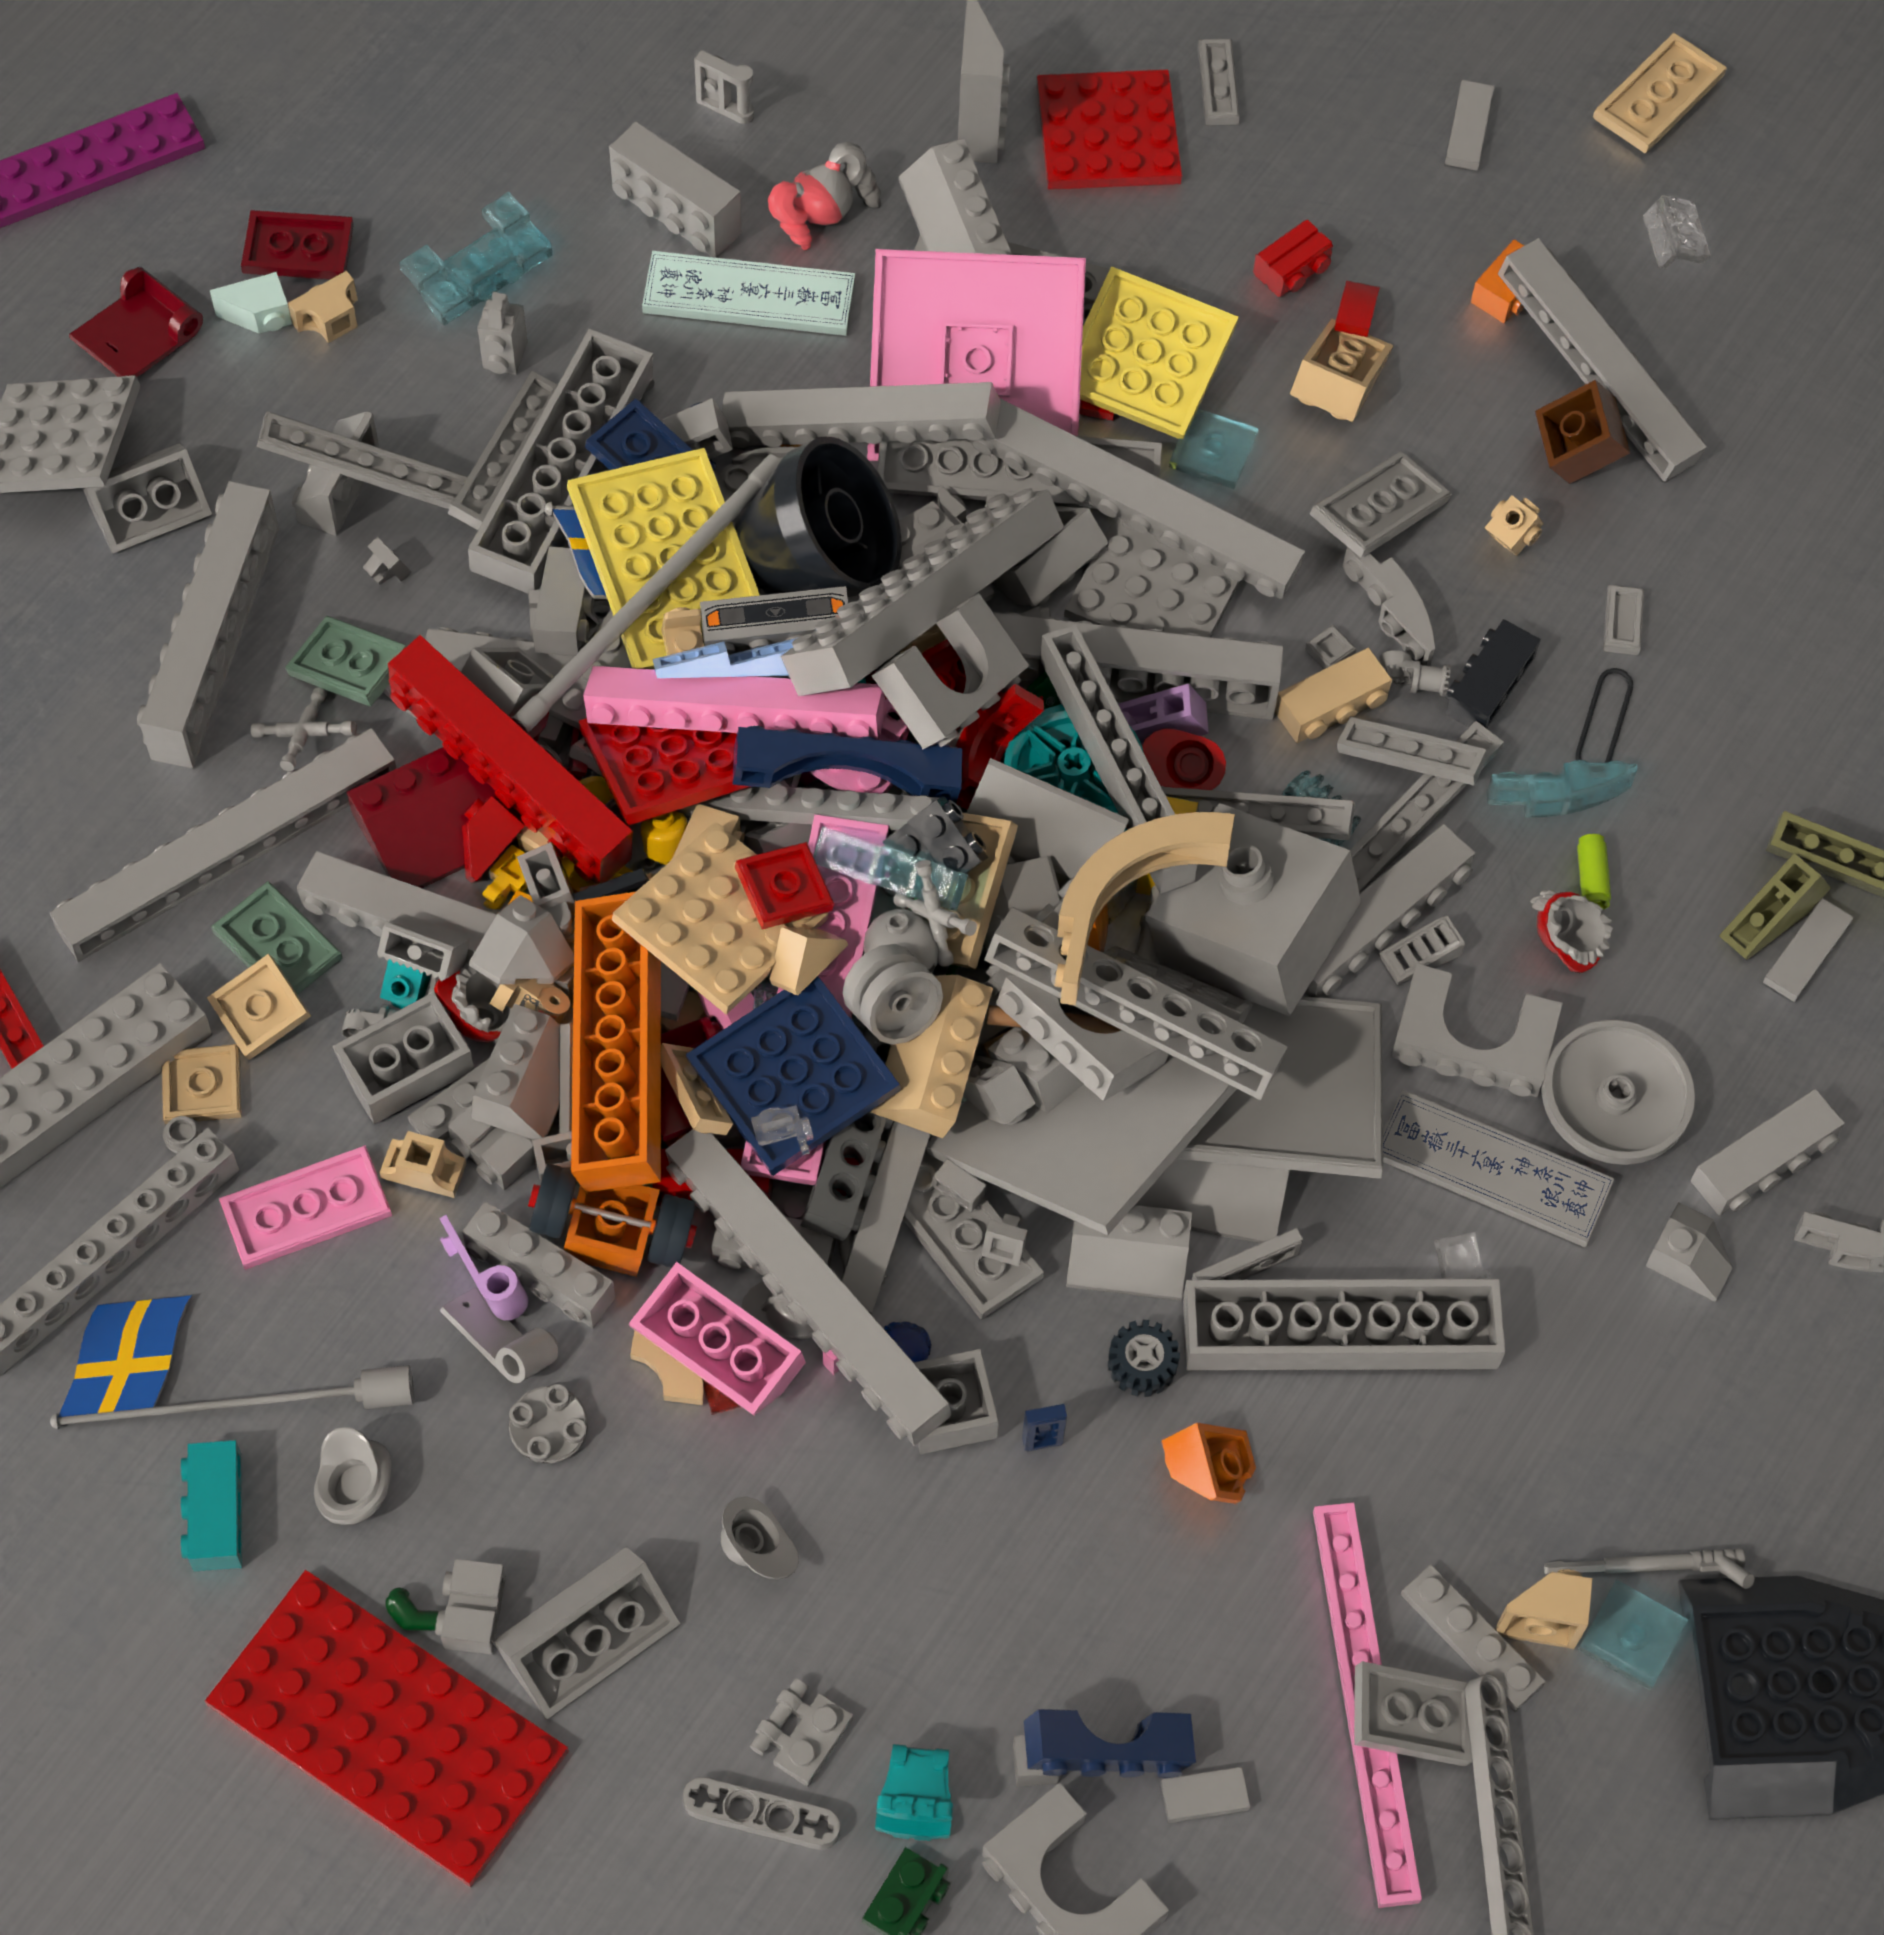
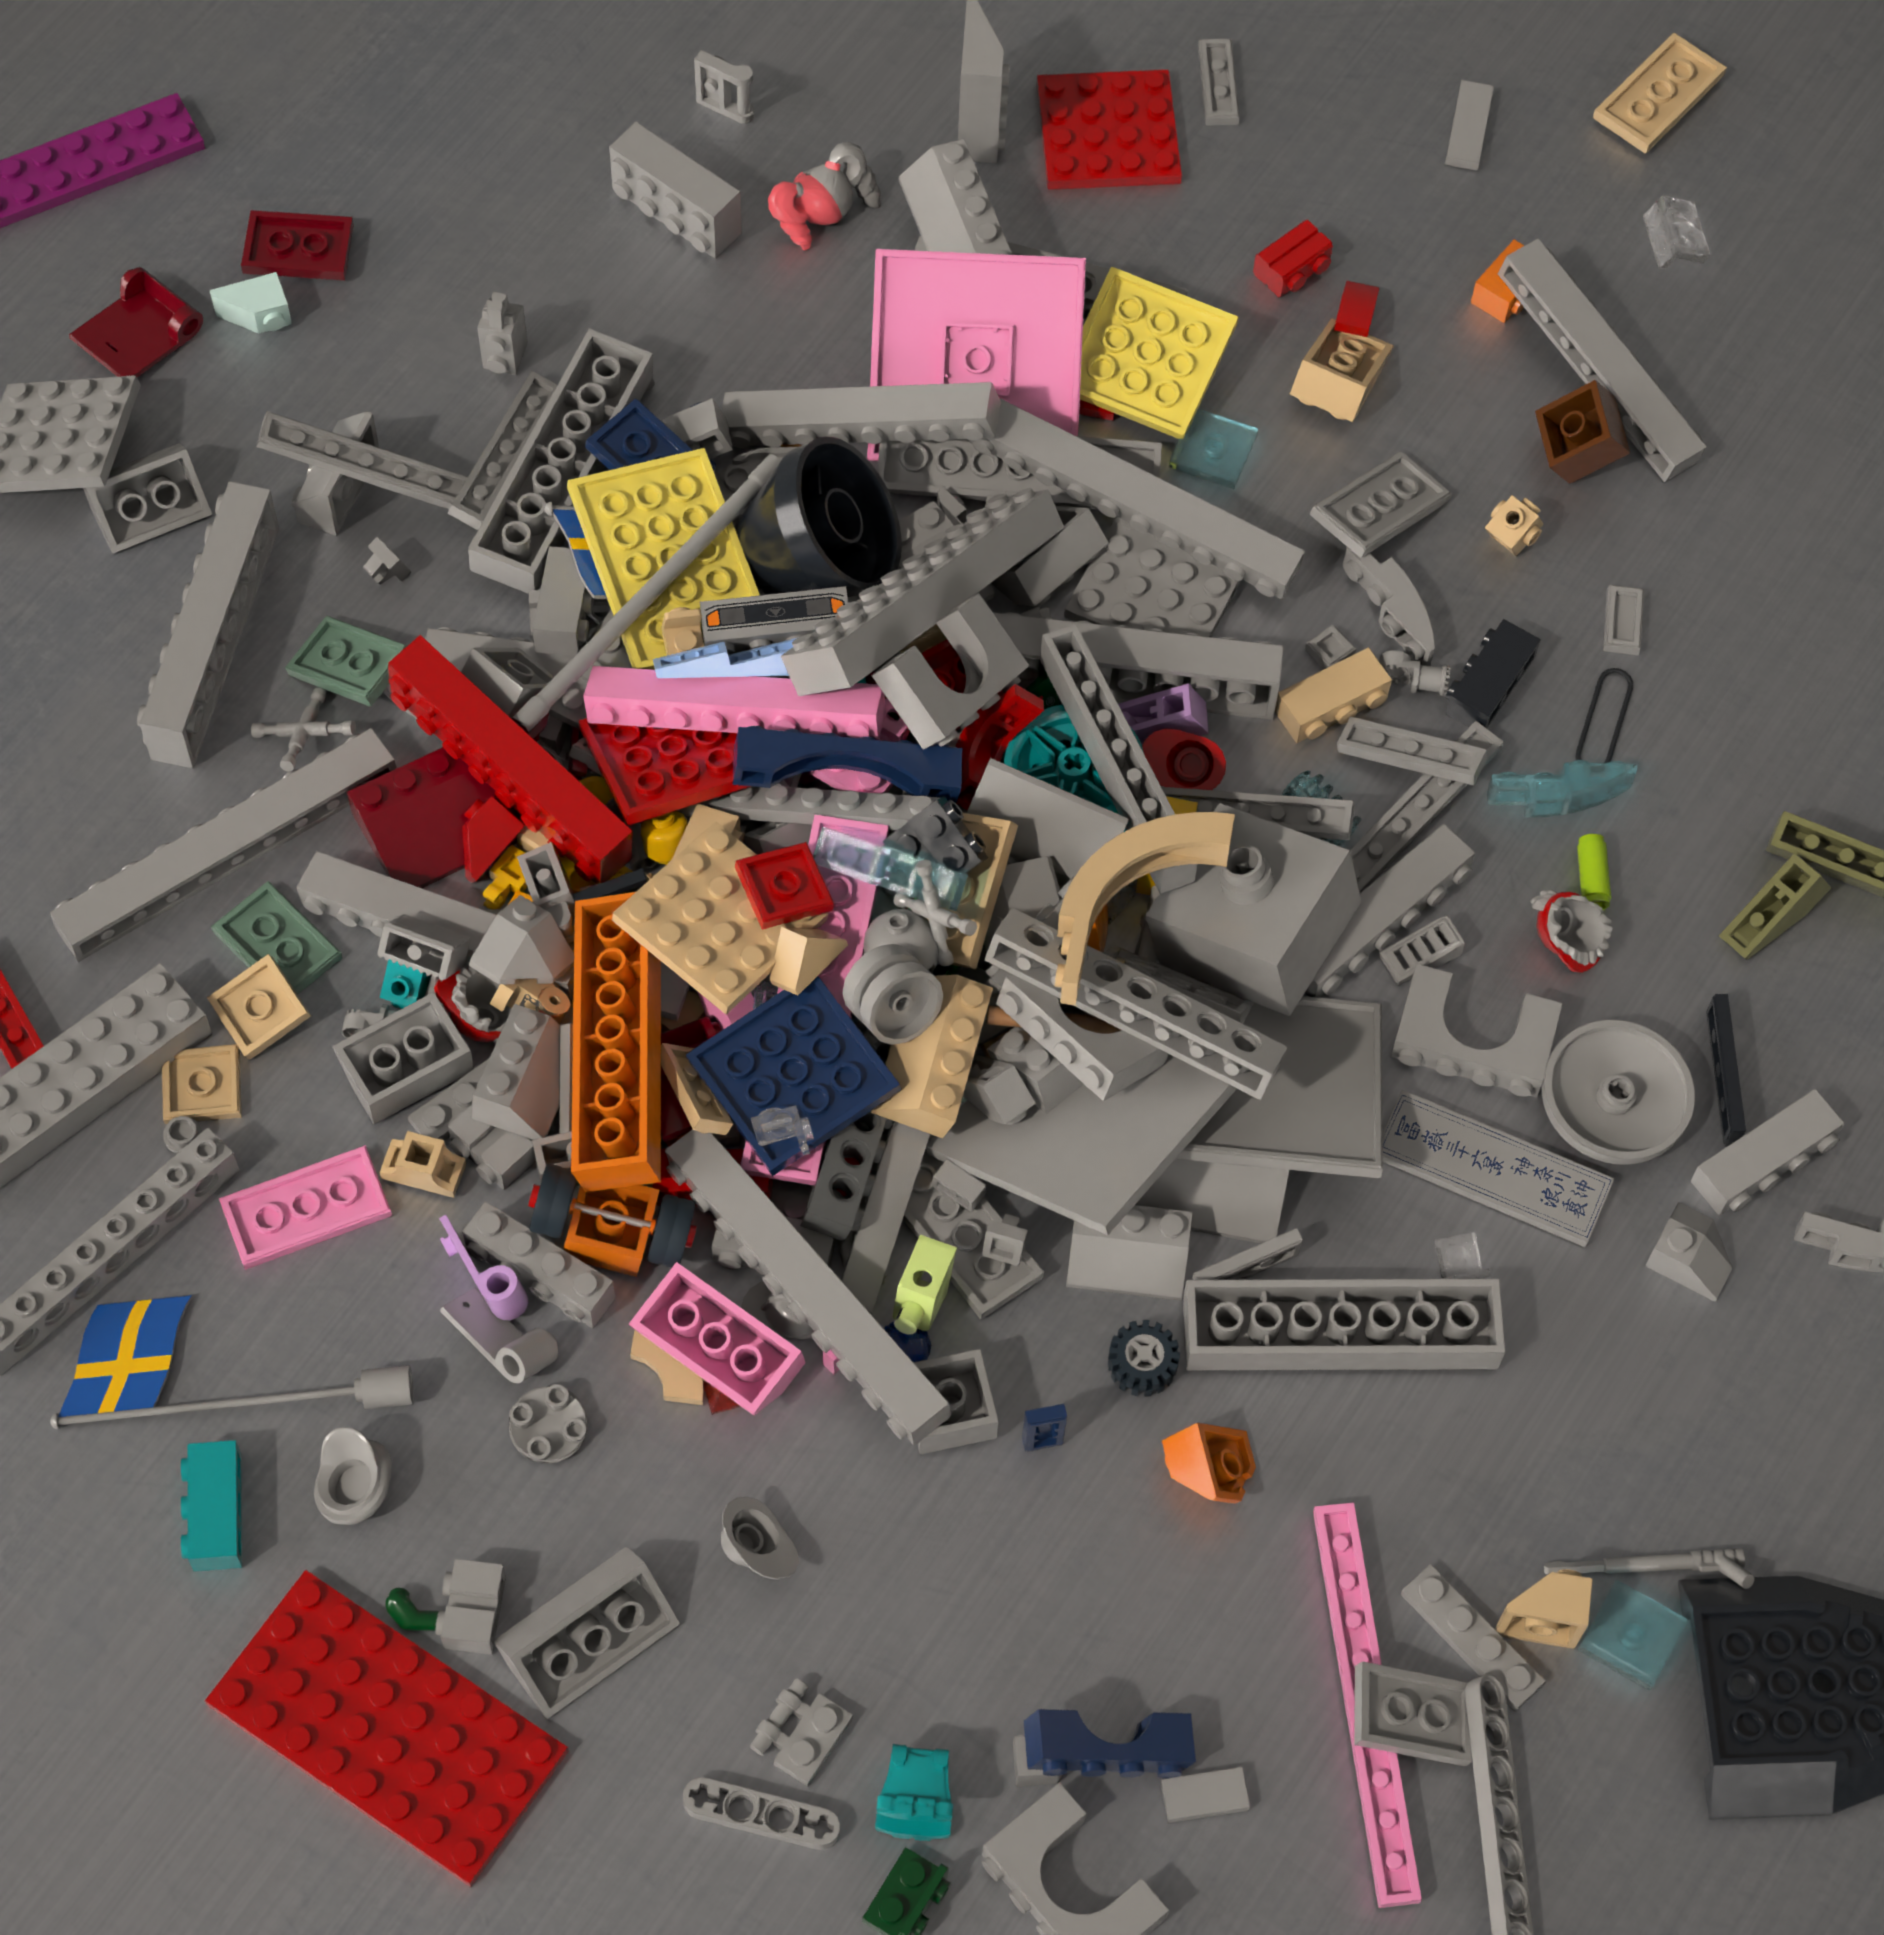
tan brick [288,271,358,343] -> none
clear light blue bracket [399,192,553,326] -> none
light aqua tile [642,251,855,336] -> none
light grey tile [1763,898,1854,1002] -> none
none -> yellowish green torso [892,1234,957,1335]
none -> black tile [1706,994,1746,1147]

